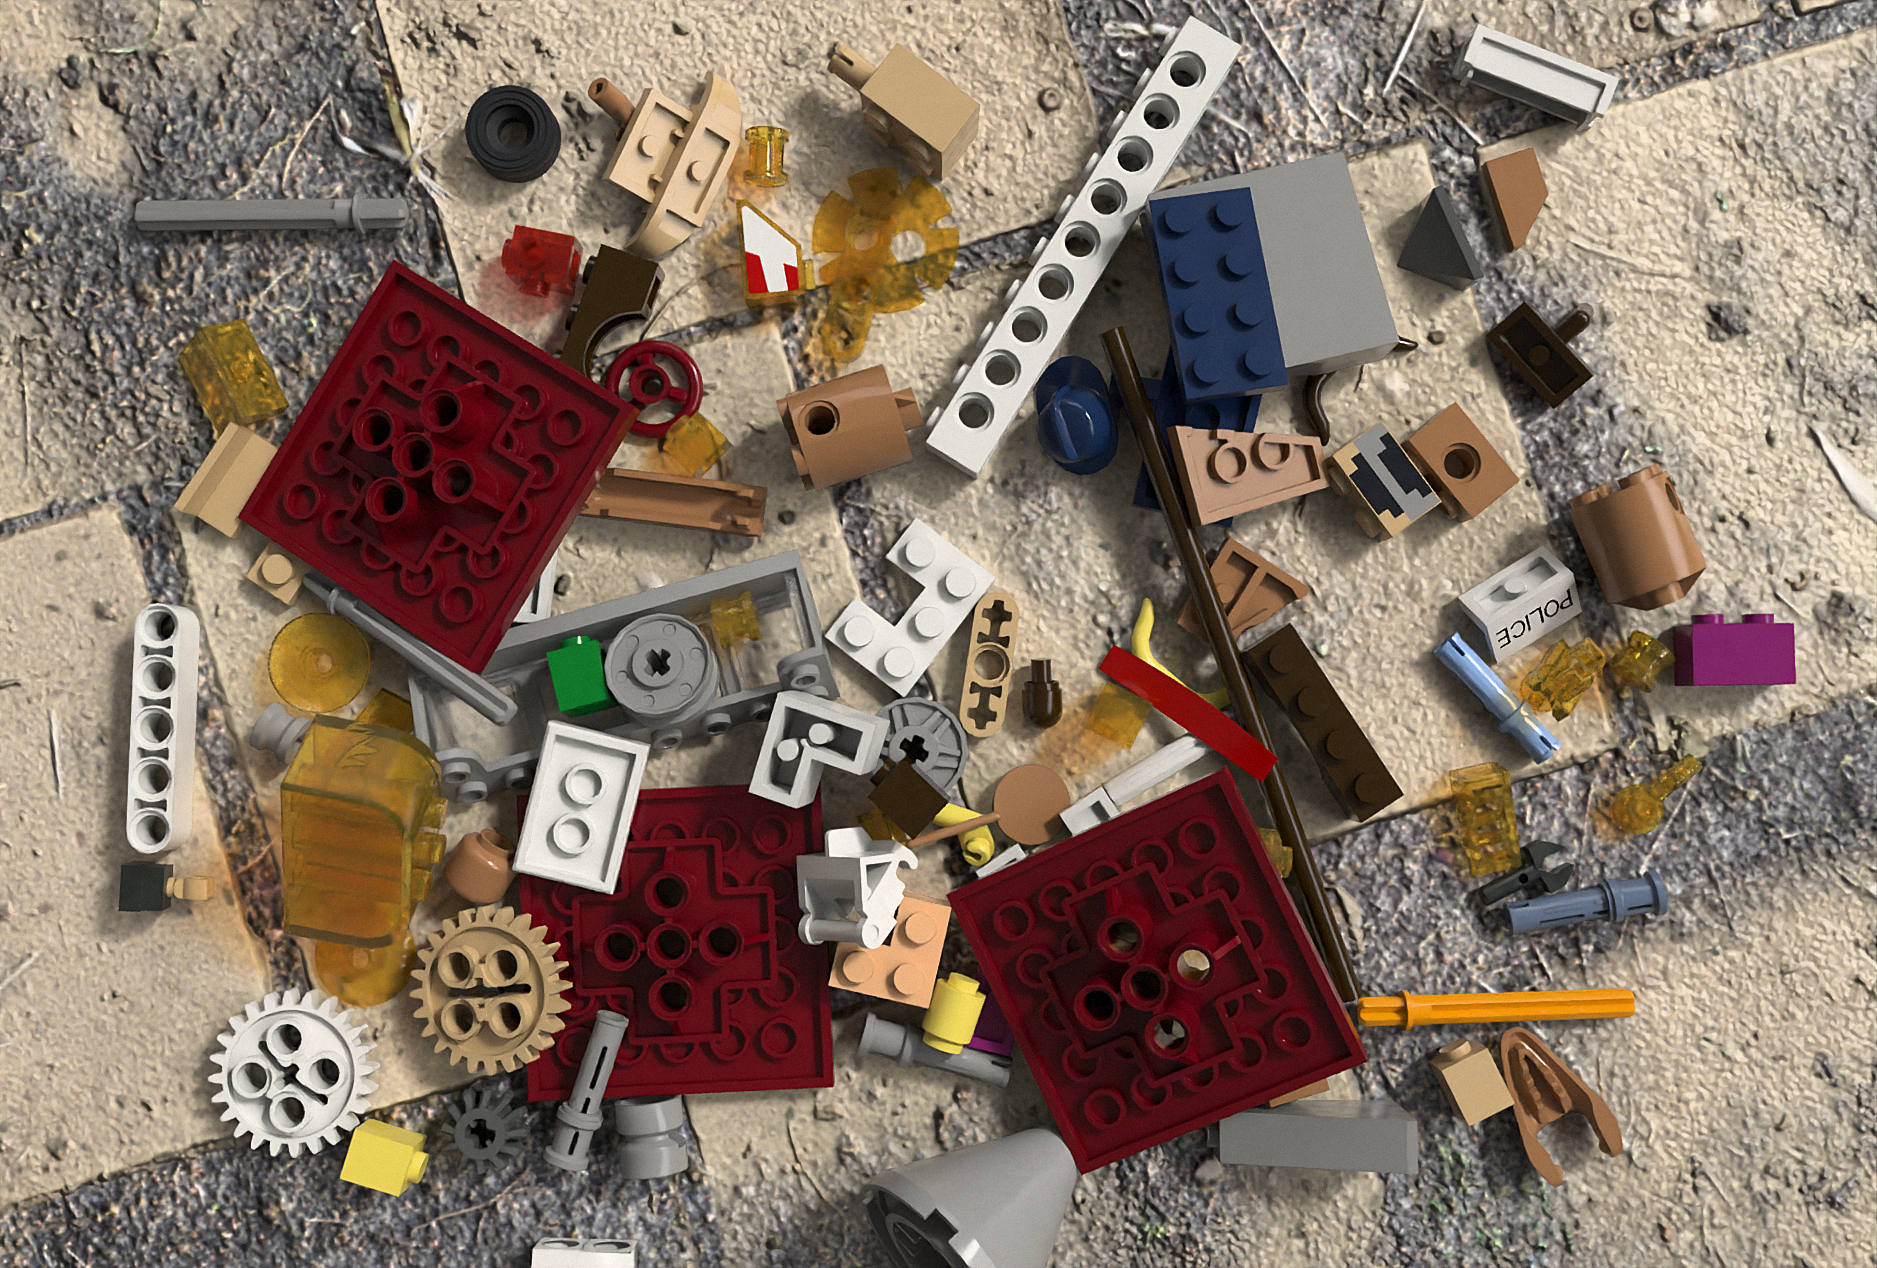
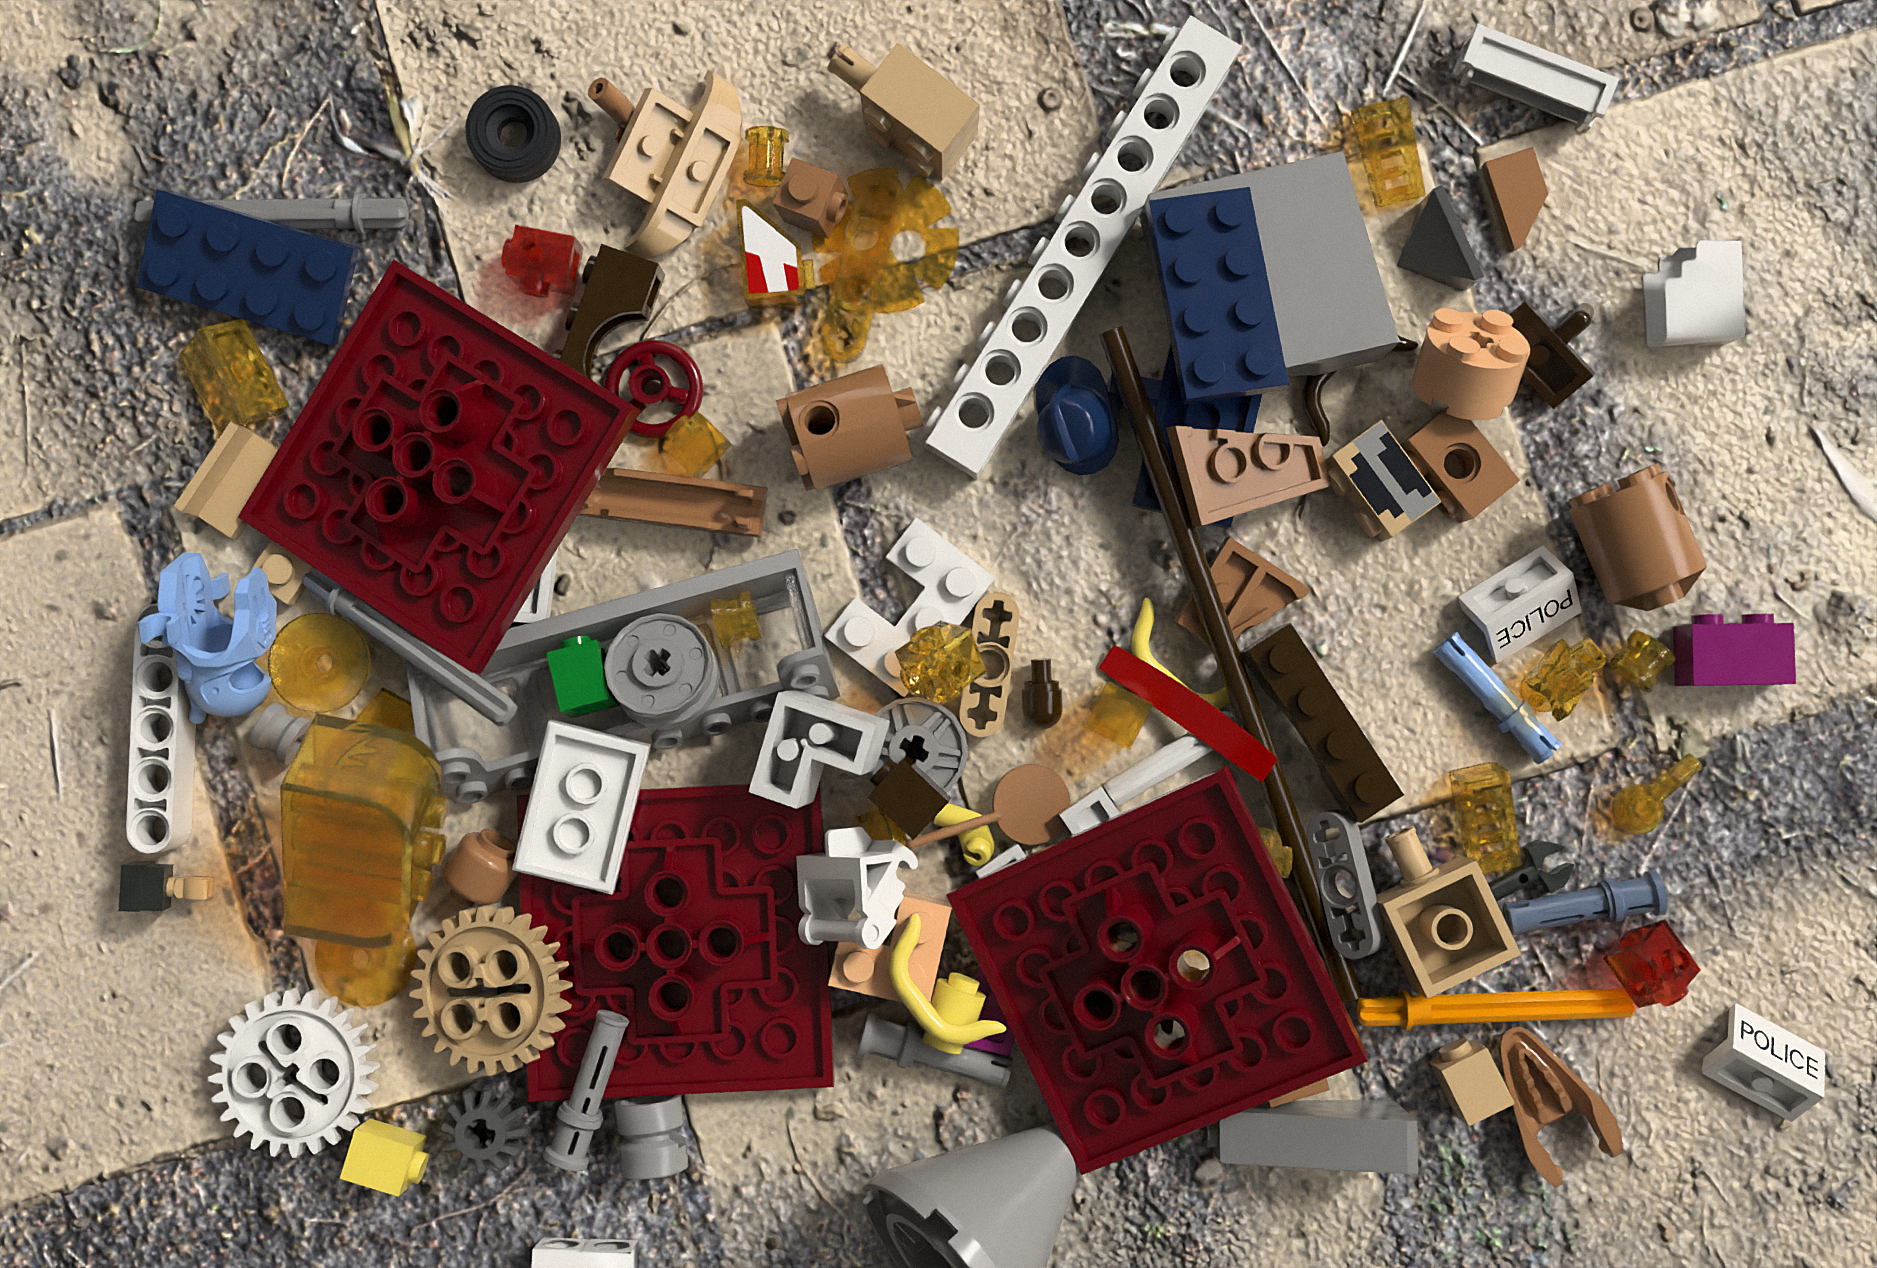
none -> dark blue plate [137,189,359,346]
none -> light blue helmet [138,553,277,724]
none -> medium nougat brick [772,157,848,239]
none -> light yellow animal [888,913,1006,1045]
none -> clear yellow brick [895,620,987,704]
none -> light grey beam [1306,809,1385,959]
none -> clear yellow slope [1350,96,1426,208]
none -> tan brick [1376,826,1521,999]
none -> light nougat brick [1412,308,1530,420]
none -> clear red brick [1603,919,1701,1008]
none -> white piece [1643,240,1745,347]
none -> white panel [1702,1003,1825,1122]

